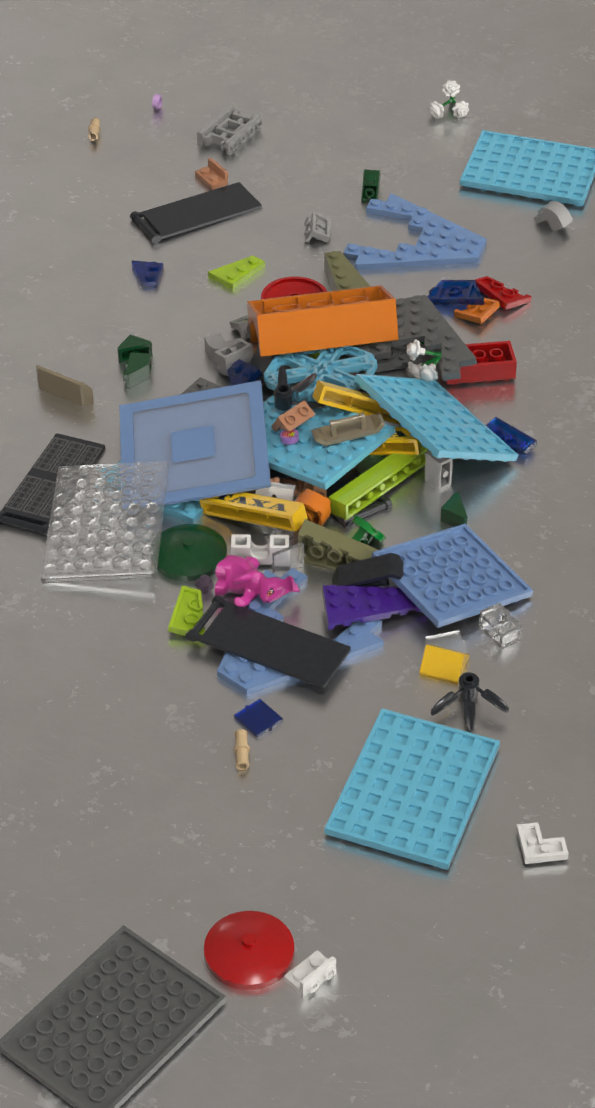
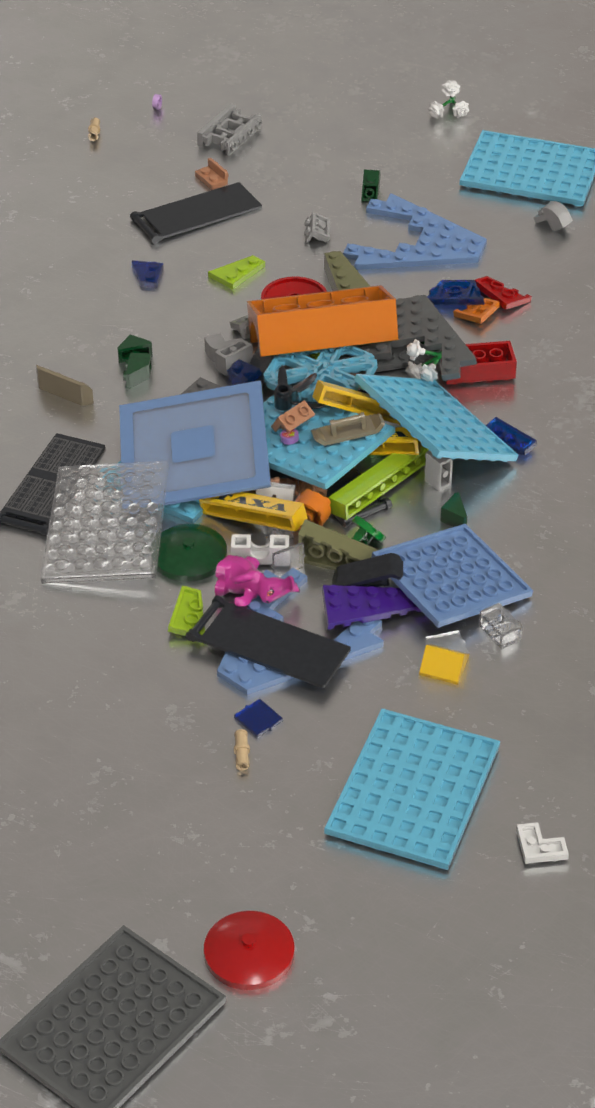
clear purple bush [195,574,214,594] -> none
white bracket [284,950,336,998] -> none
black plant [431,672,509,732] -> none

